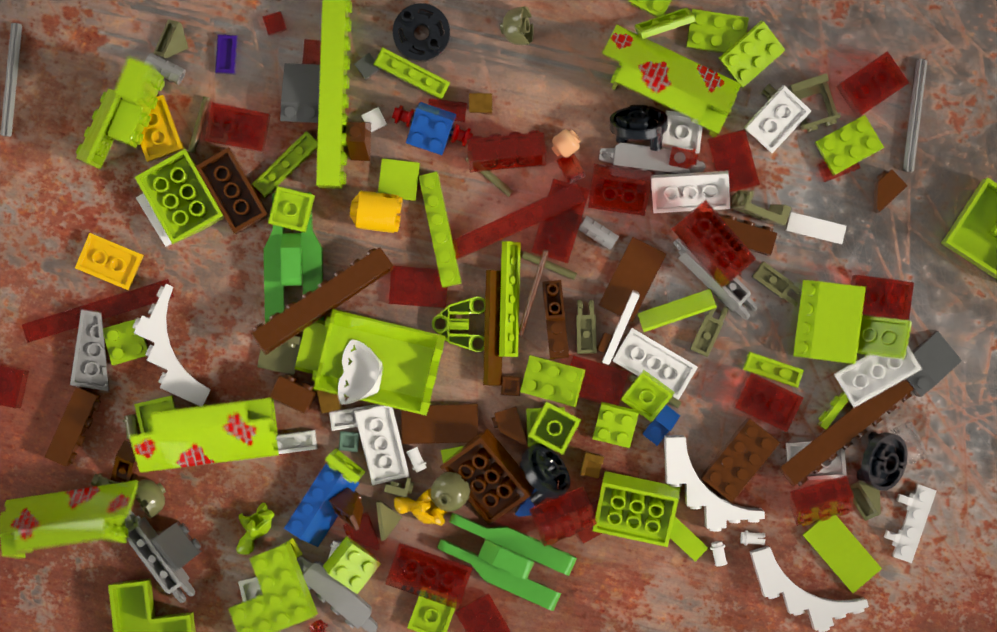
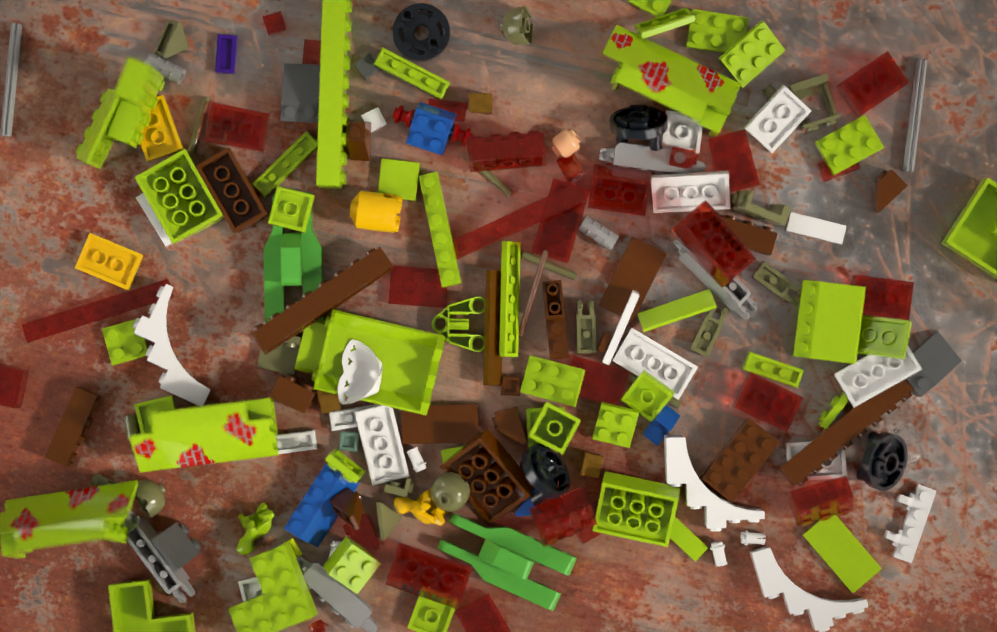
light grey wing [70,309,109,391] -> none
reddish brown slope [111,440,137,483] -> none
olive slope [845,481,881,521] -> none

